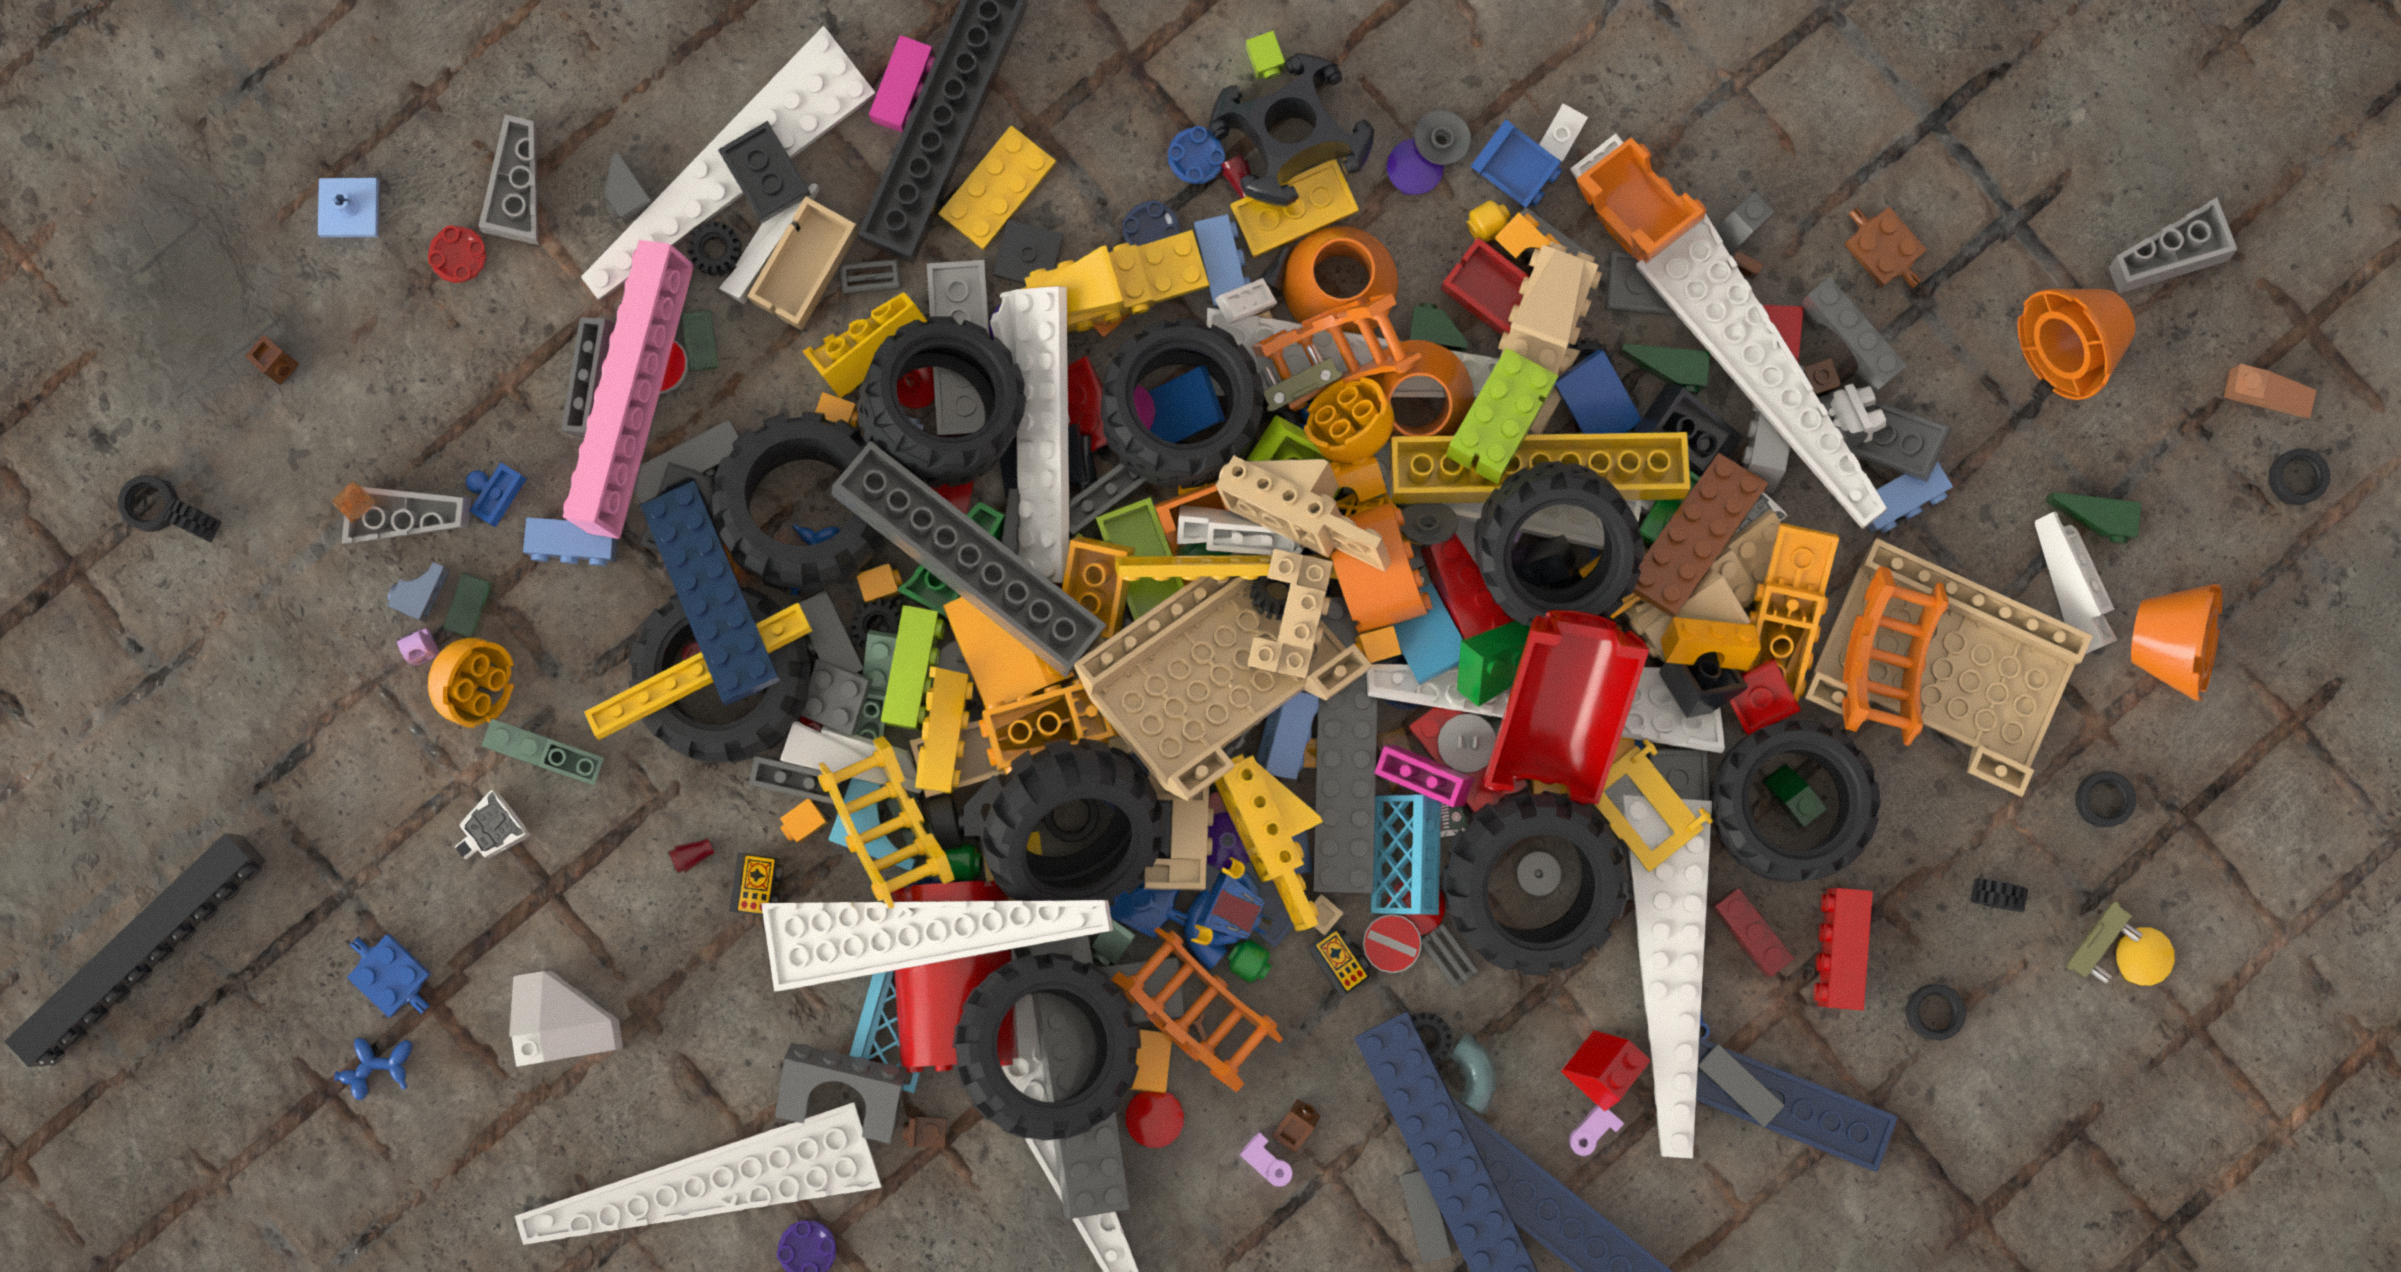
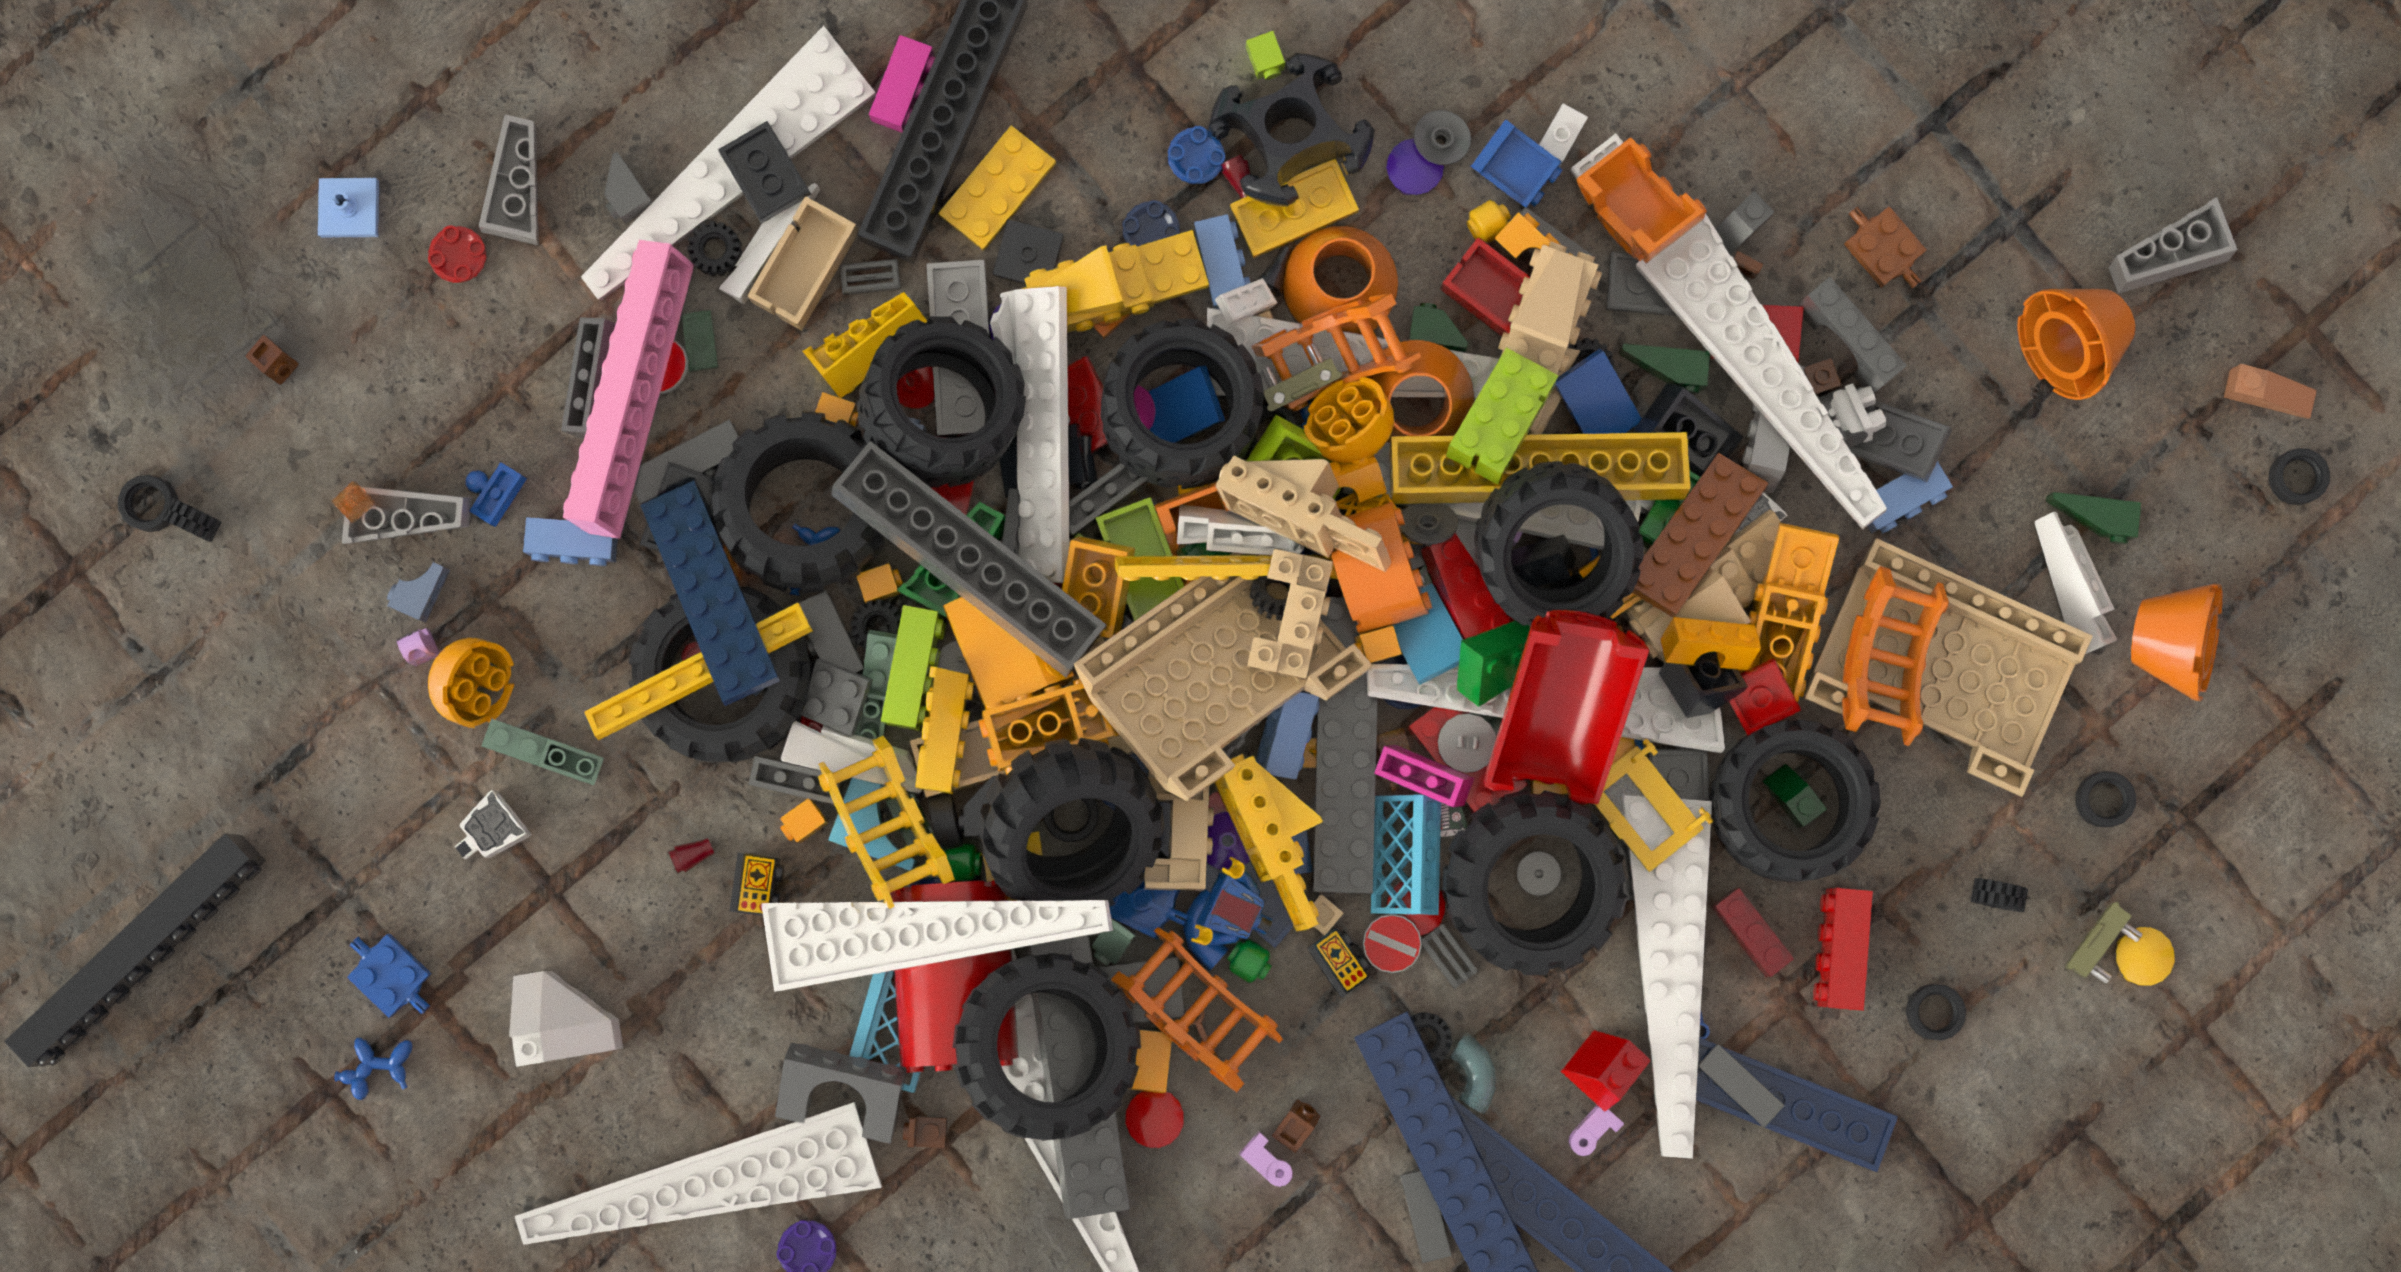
clear green plate [443,573,492,638] -> none

